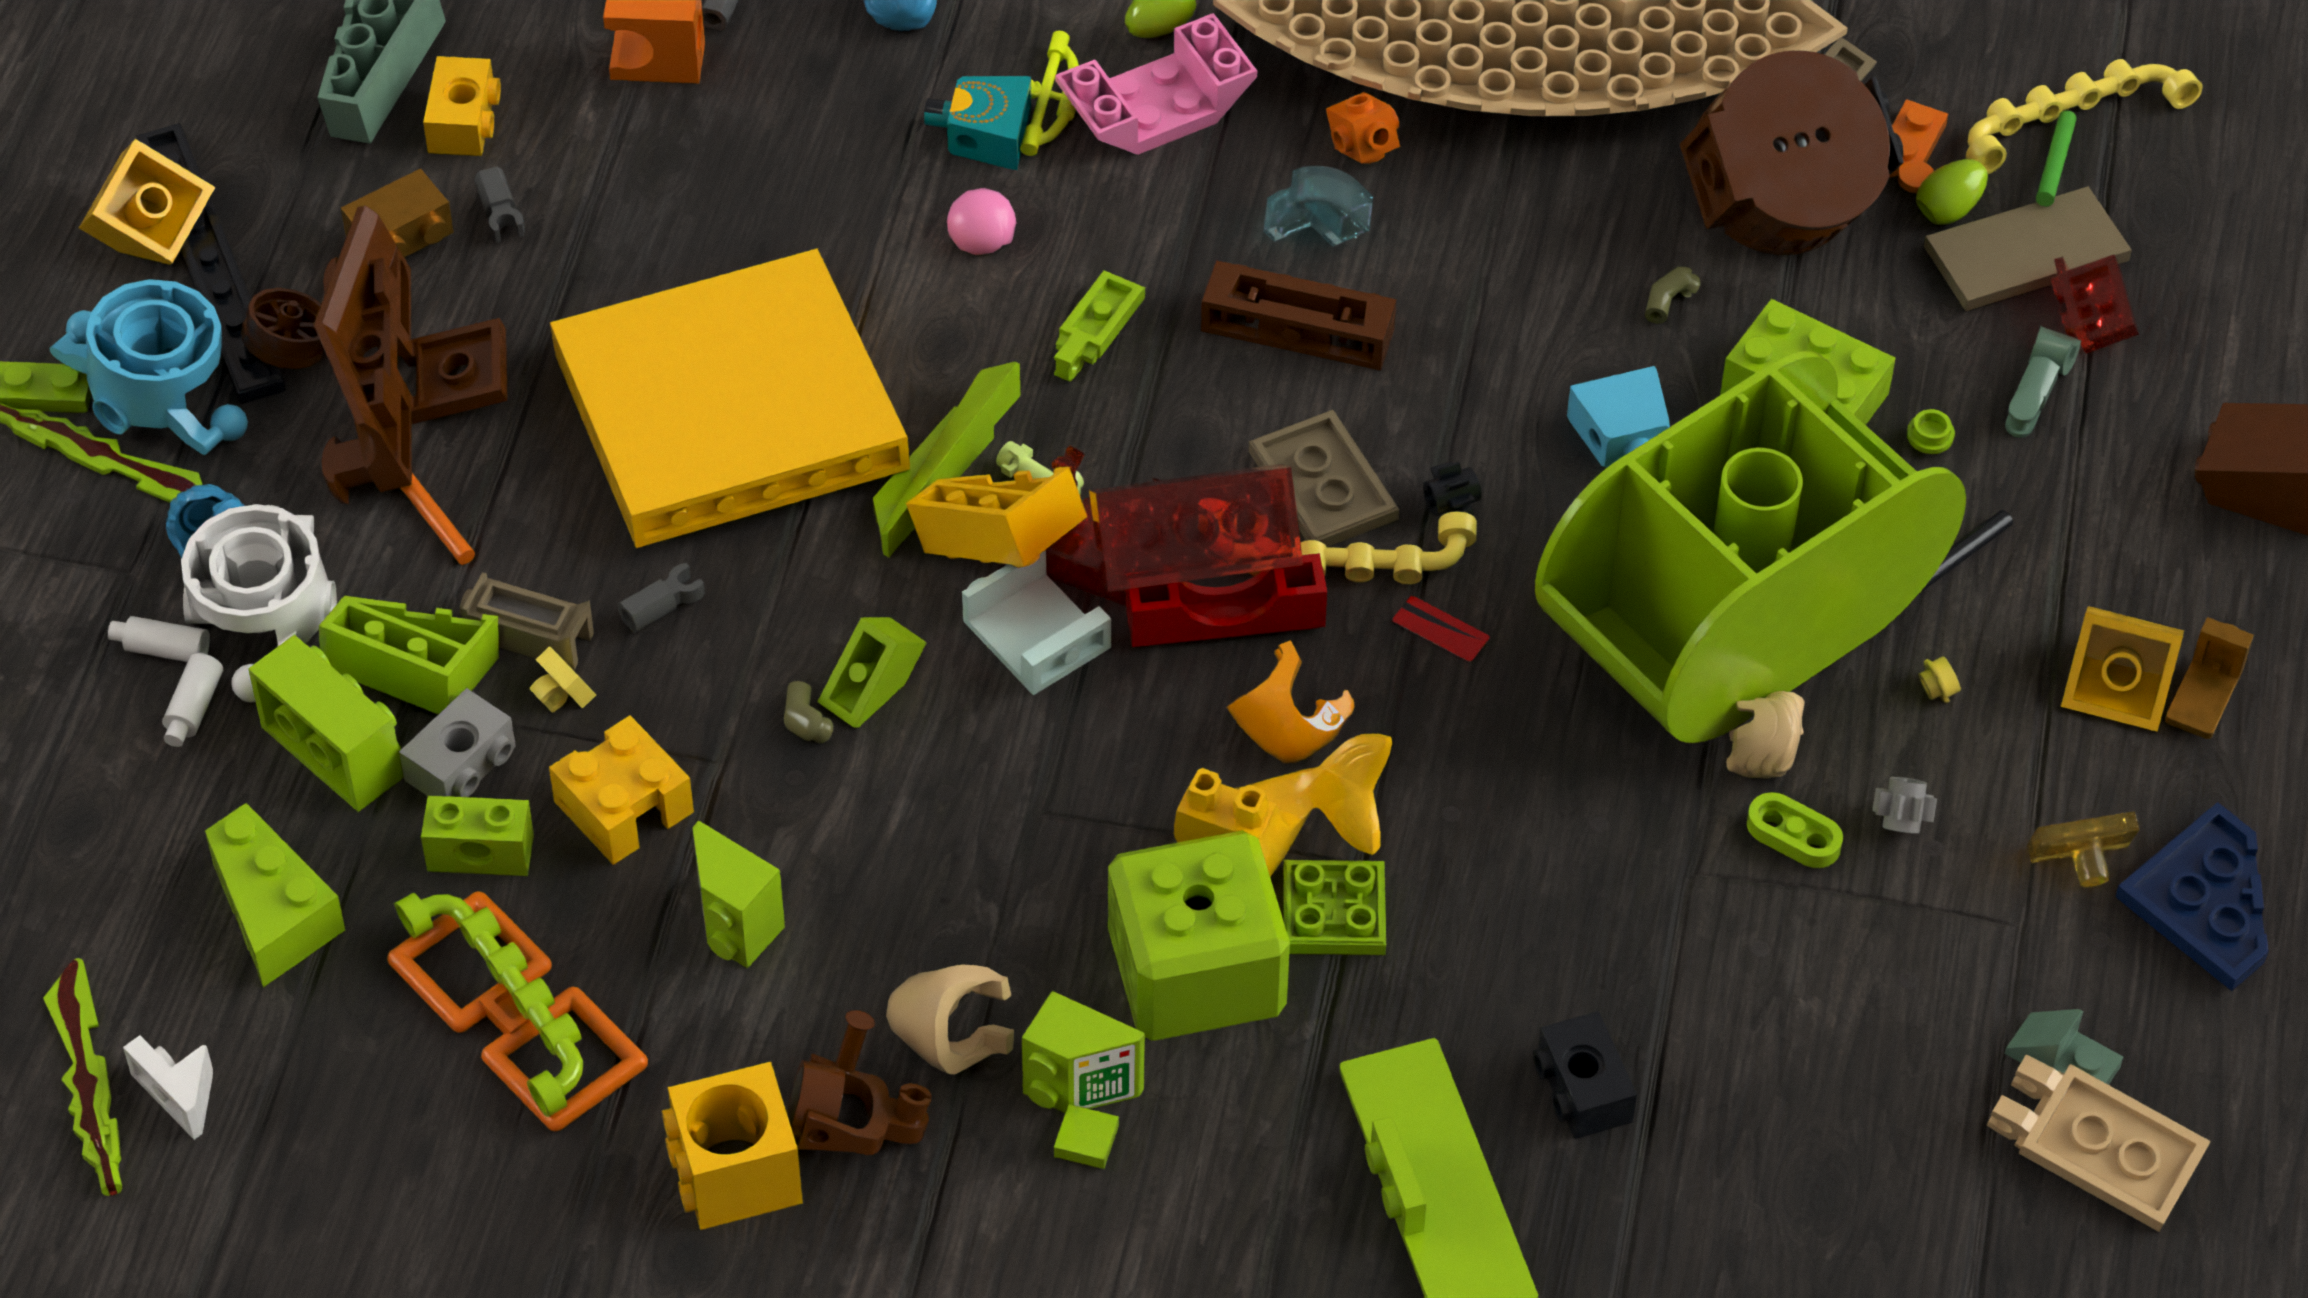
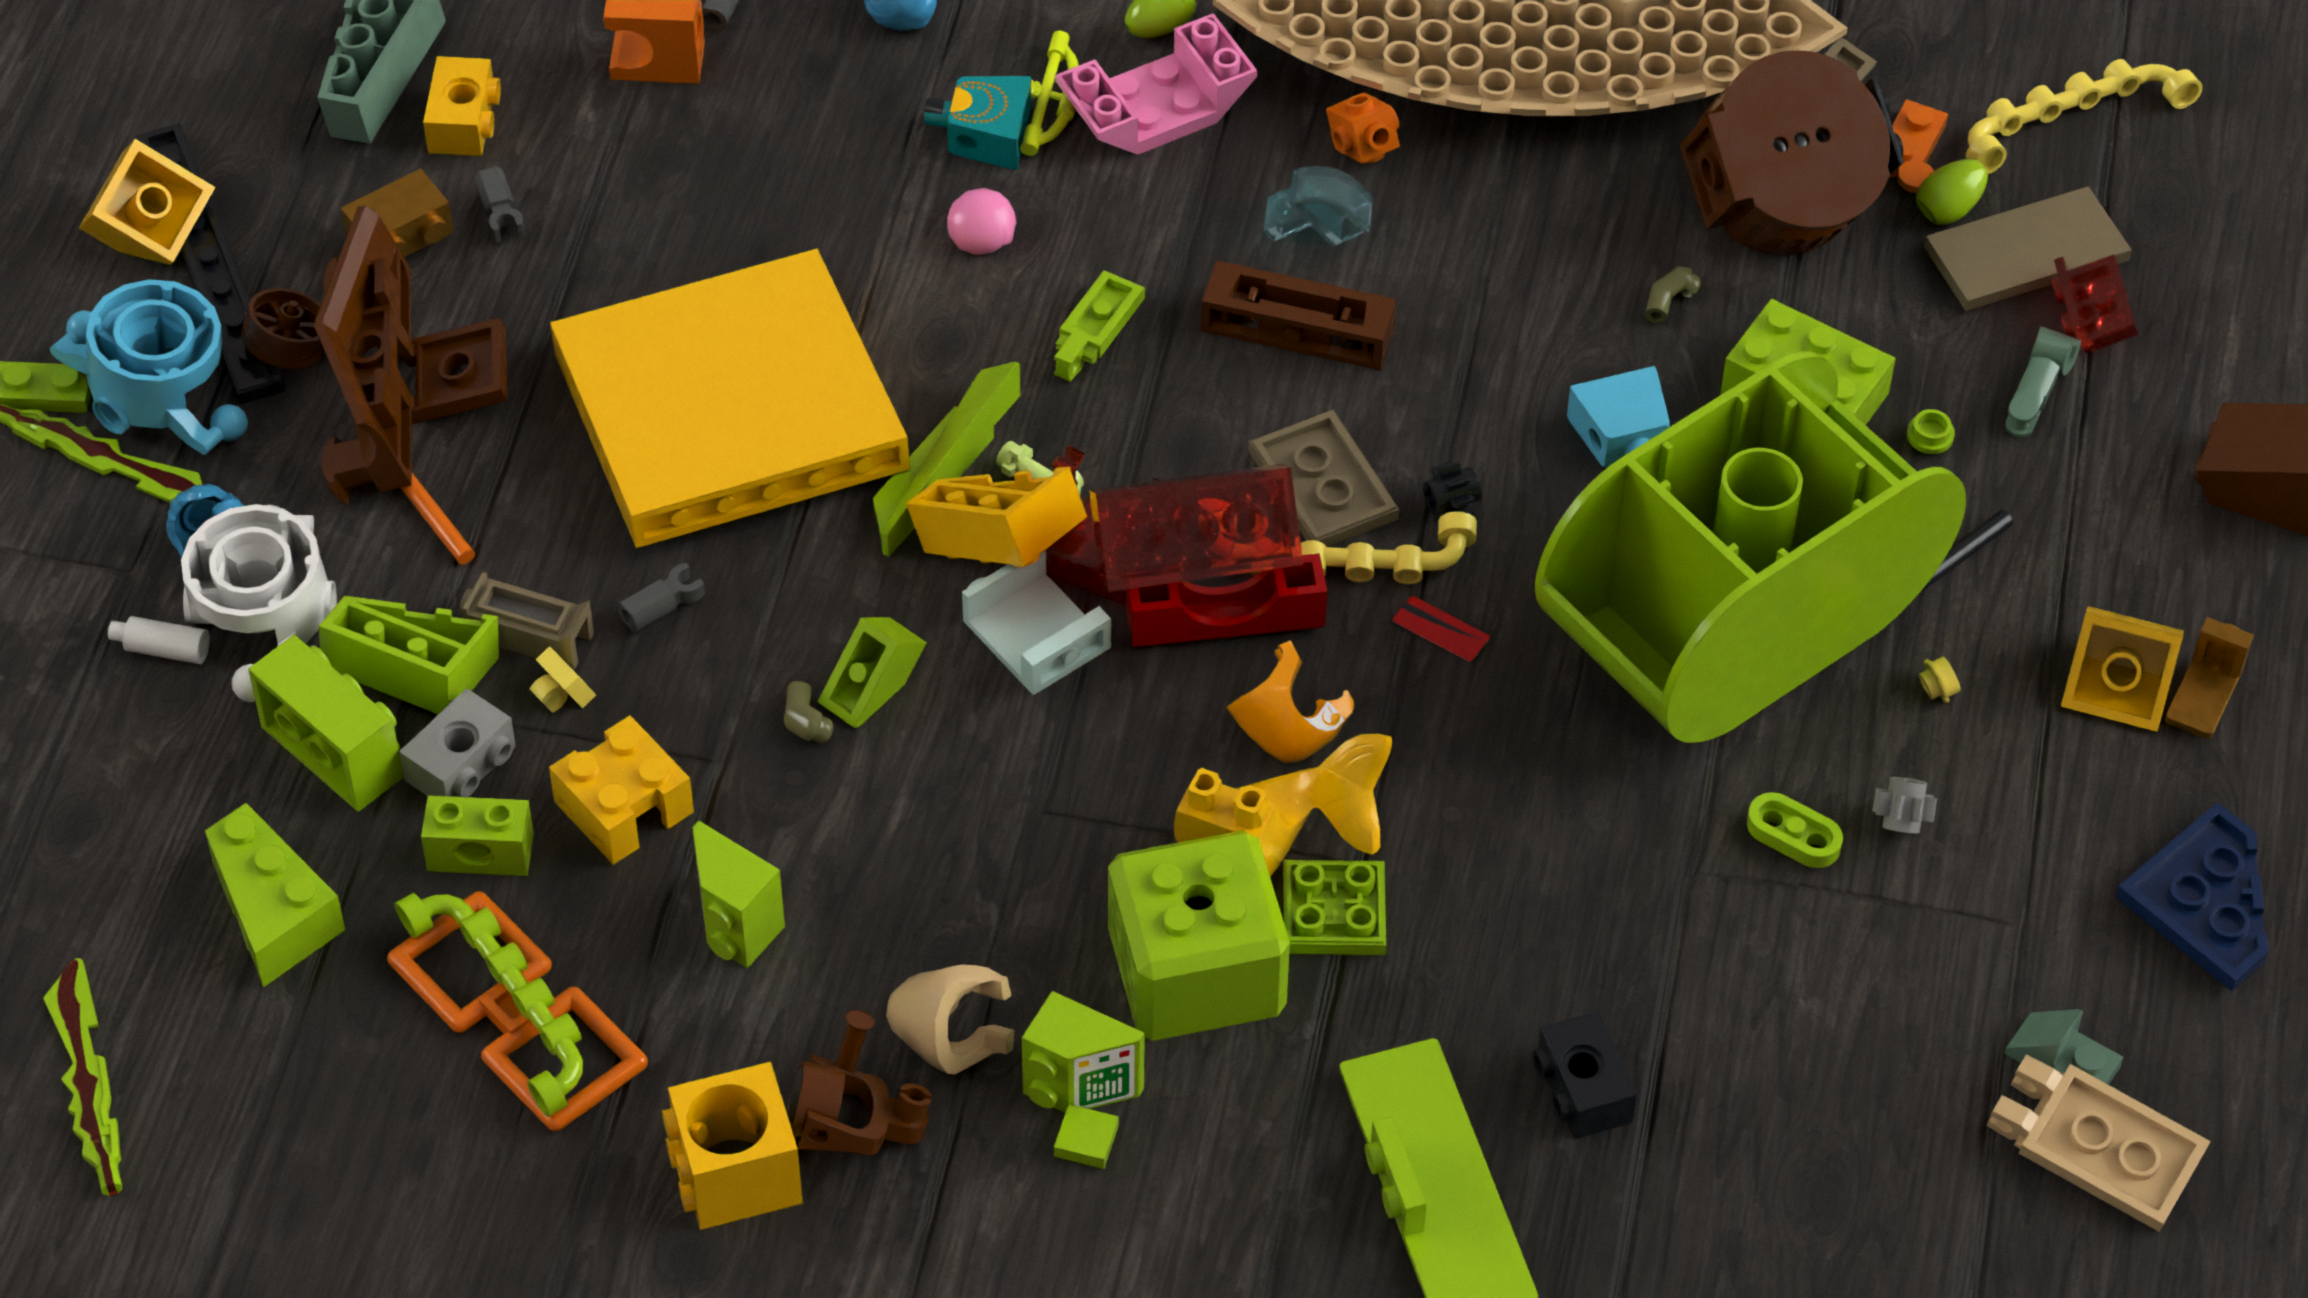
white slope [123,1035,213,1140] -> none
white cylinder [162,653,223,747] -> none
tan hair [1726,691,1805,779] -> none
clear yellow tile [2027,811,2140,887] -> none
bright green bar [2036,111,2077,207] -> none

